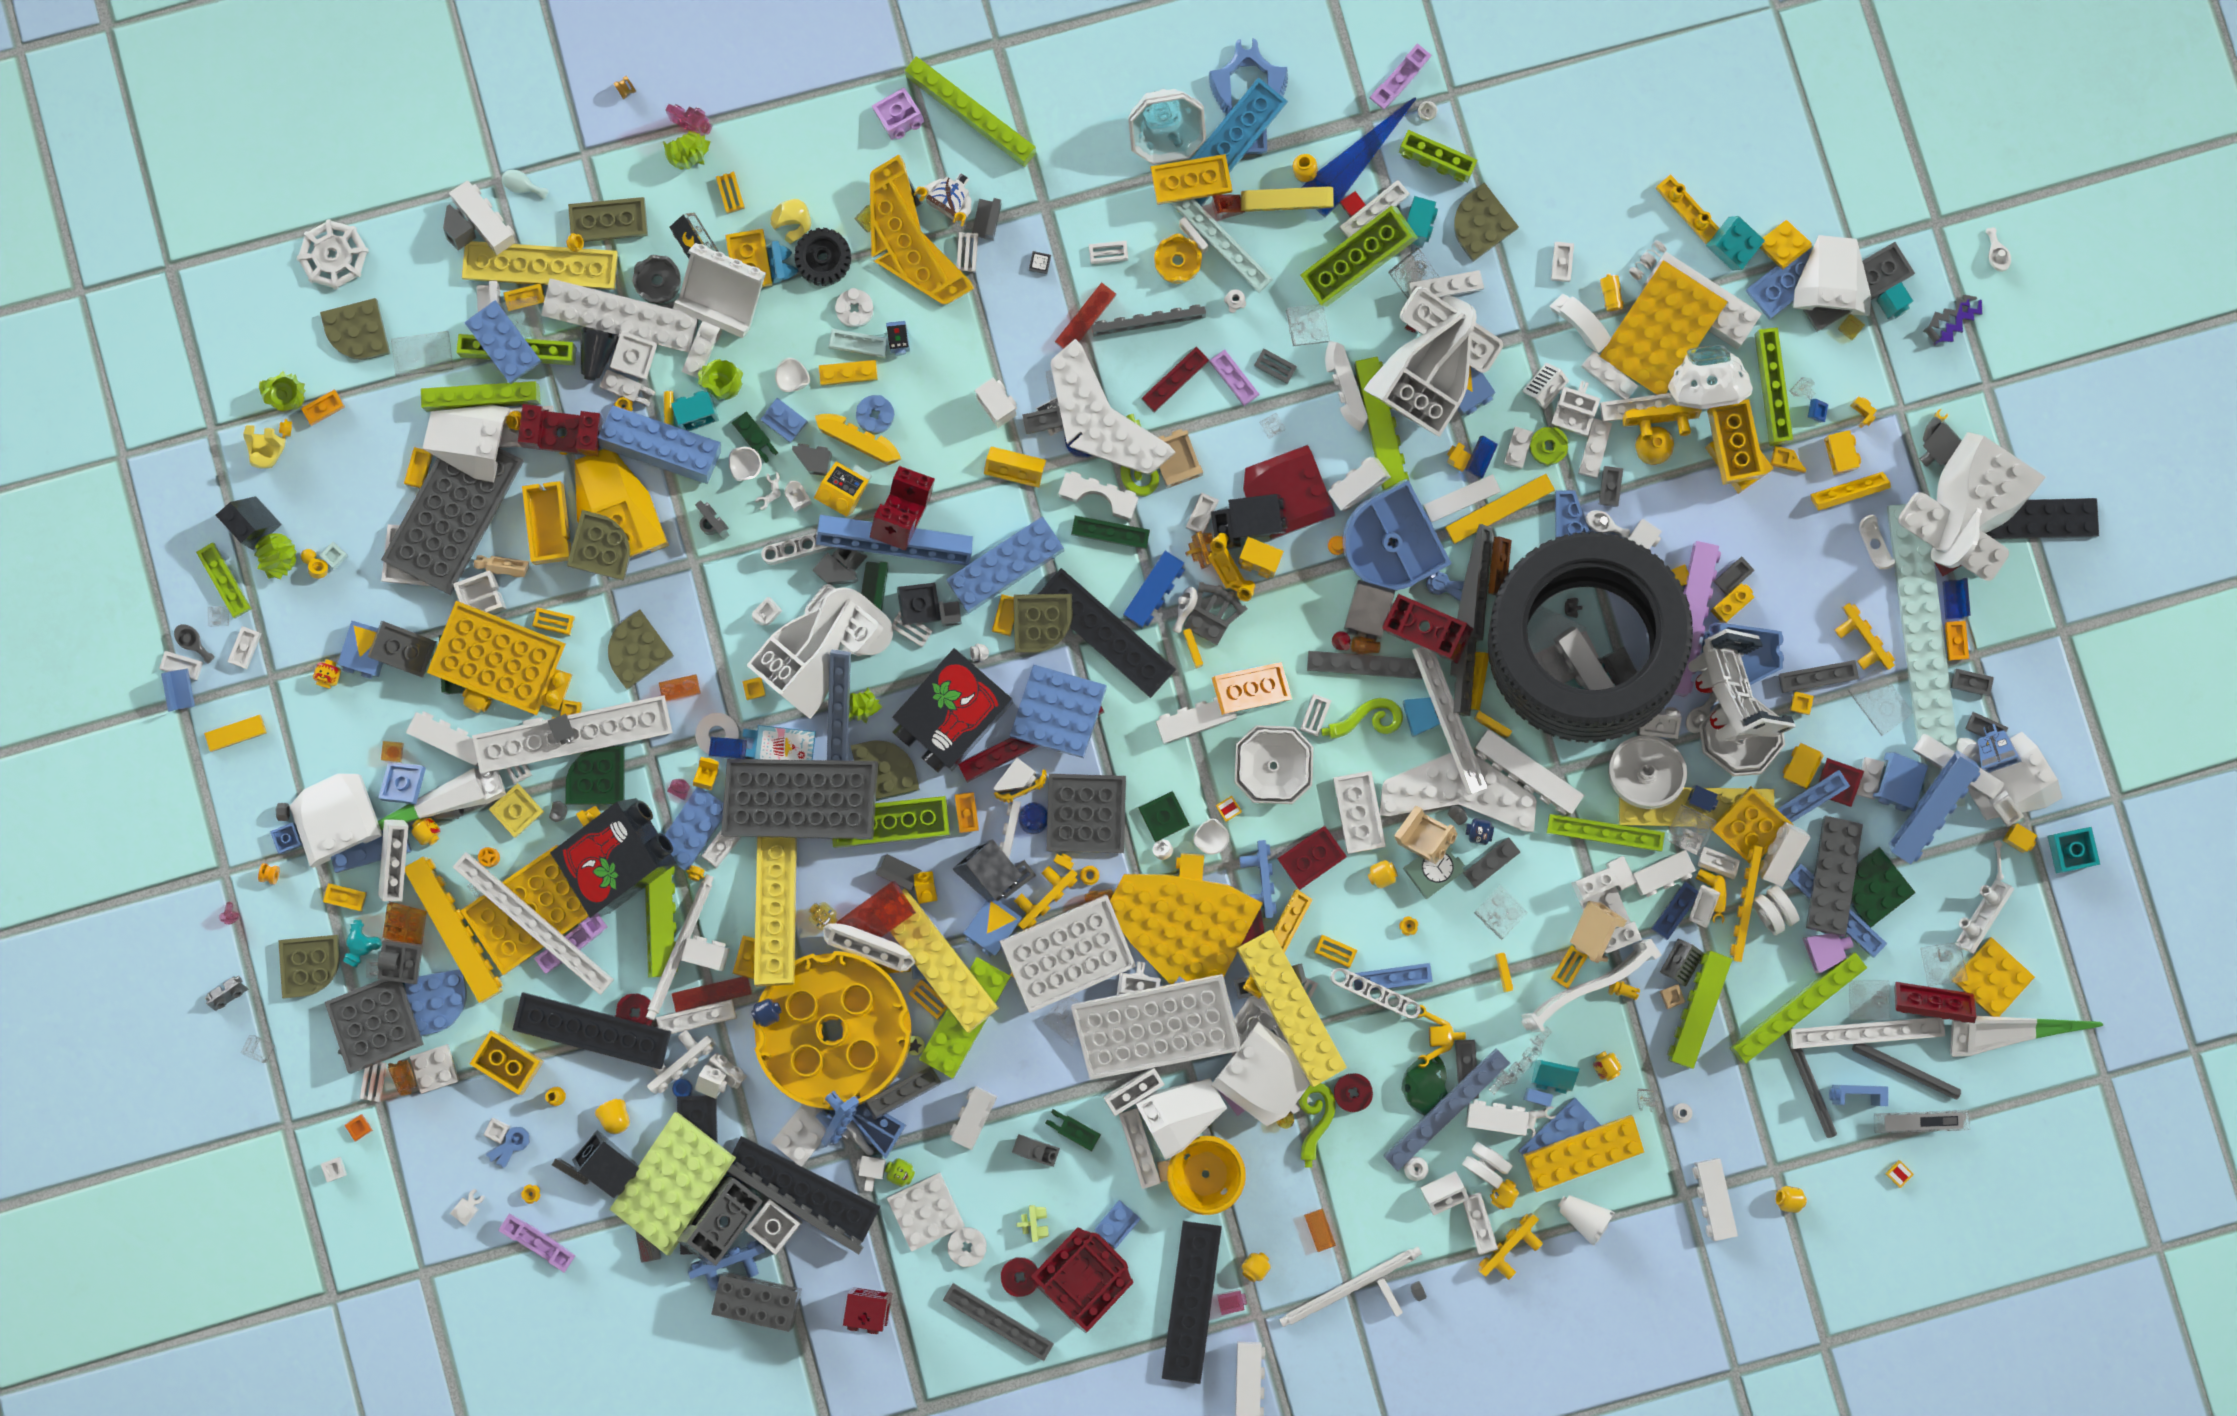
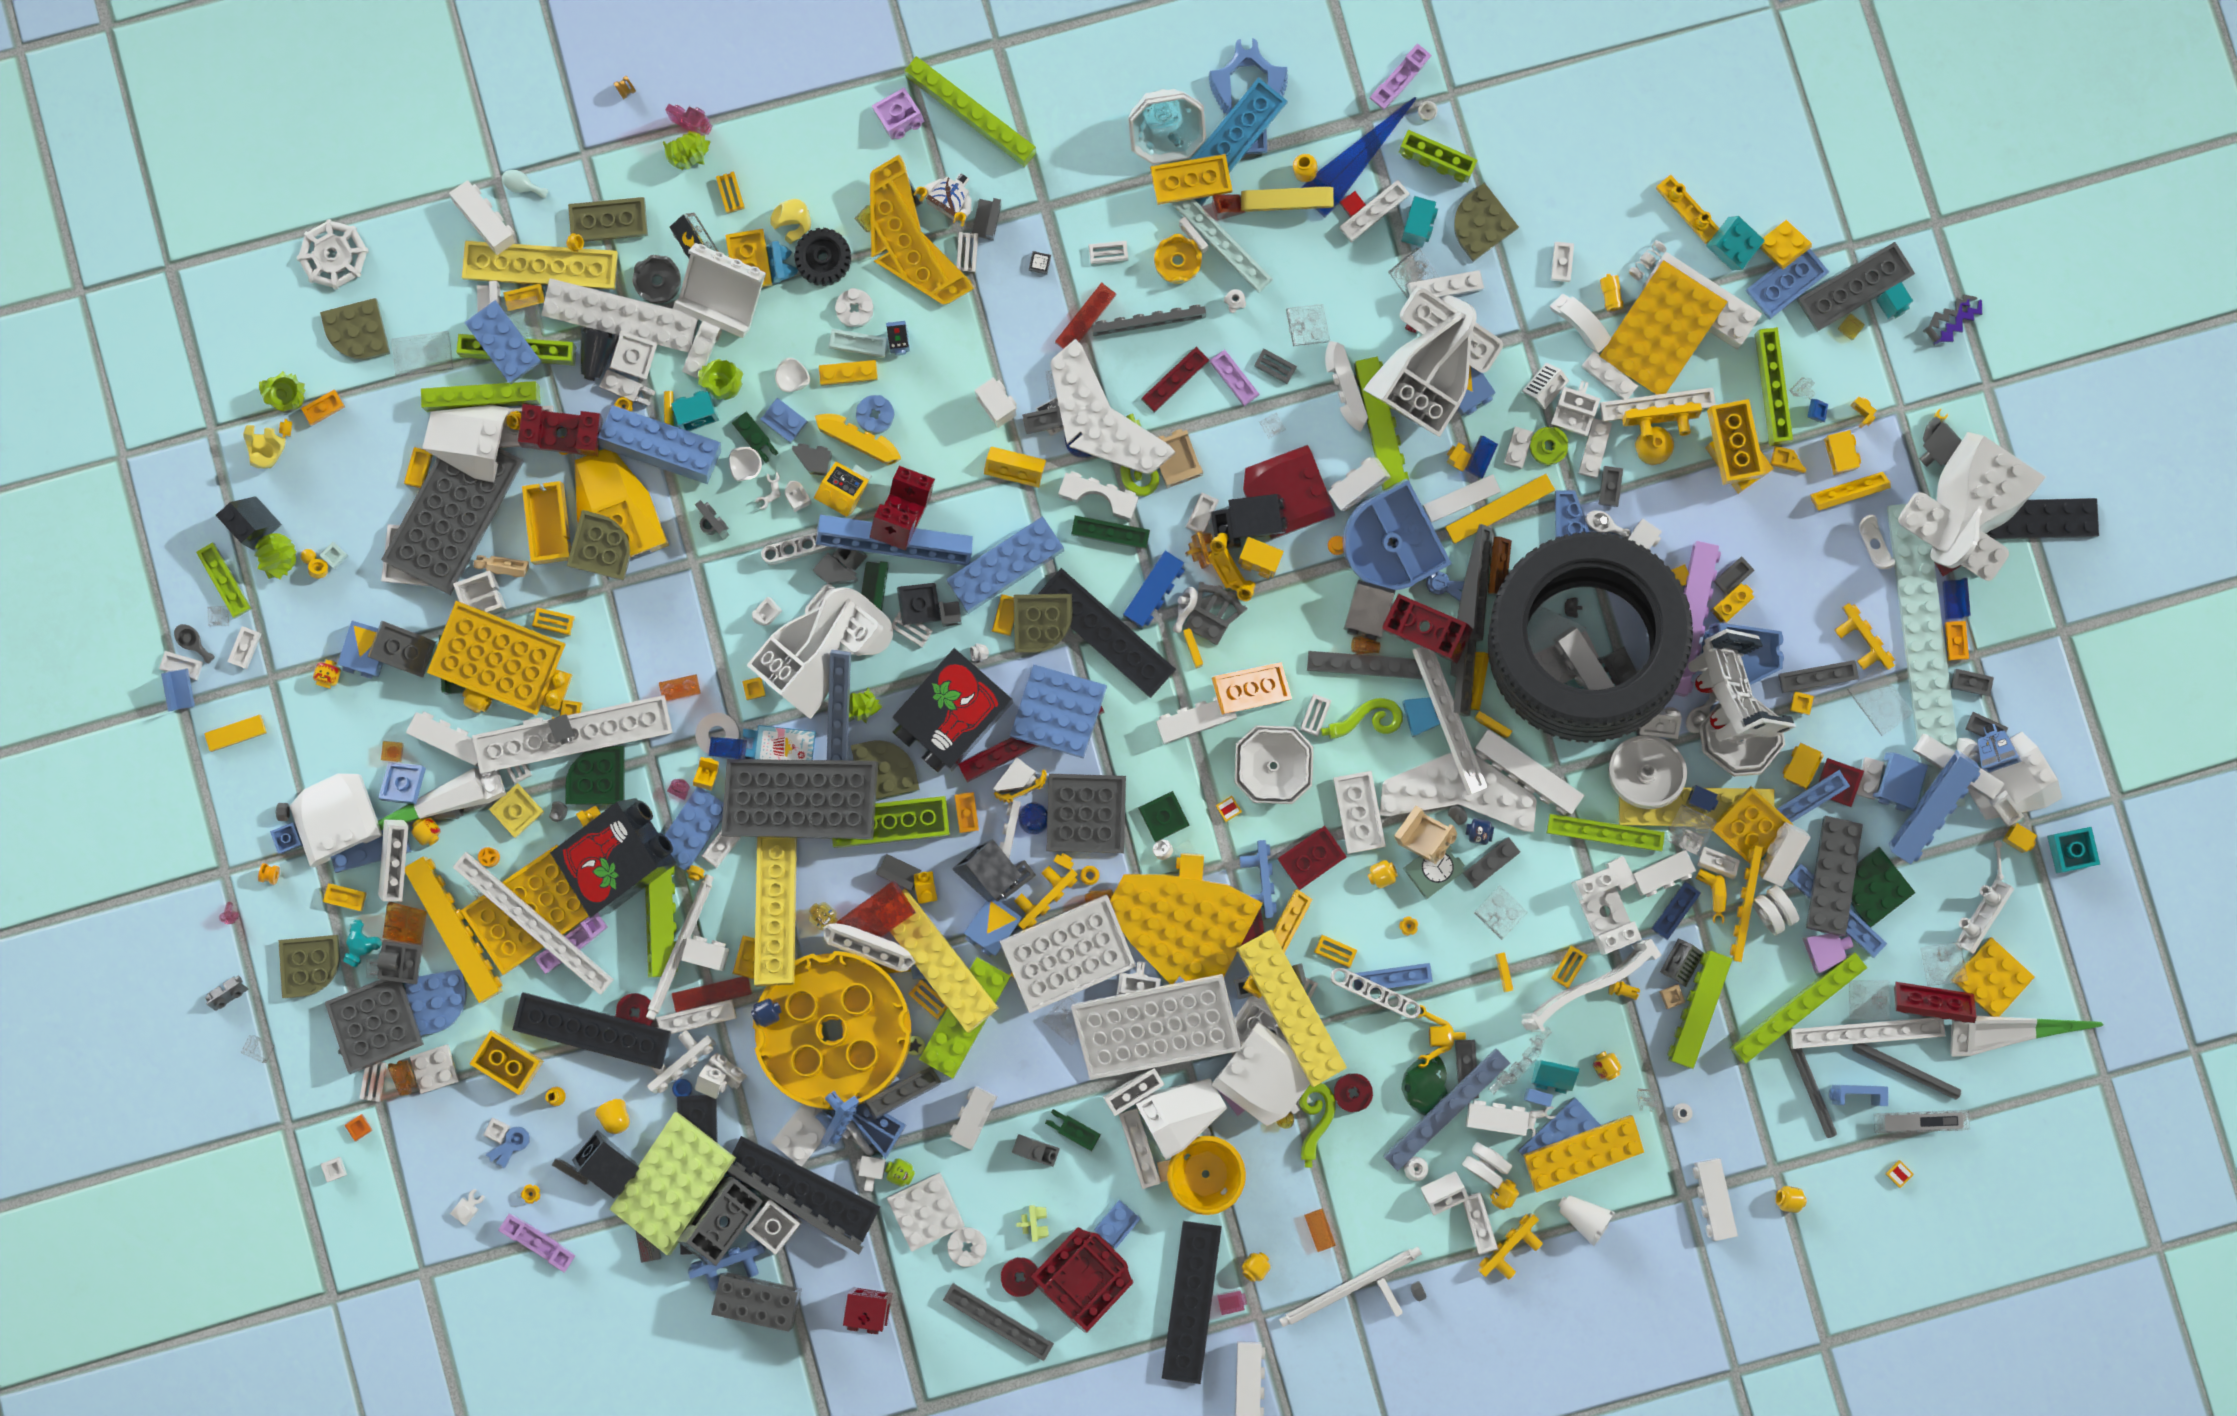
dark grey slope [443,204,476,251] -> none
olive plate [608,609,674,690] -> none
white helmet [1194,818,1229,855] -> none
lime brick [1300,206,1418,307] -> none
dark red plate [1331,631,1351,650] -> none
tan panel [1570,901,1627,963] -> none
white rock [1668,345,1753,409] -> none
white tile [1688,885,1720,928] -> none
white wedge [1793,235,1871,316] -> none
white piece [1986,227,2011,272] -> none

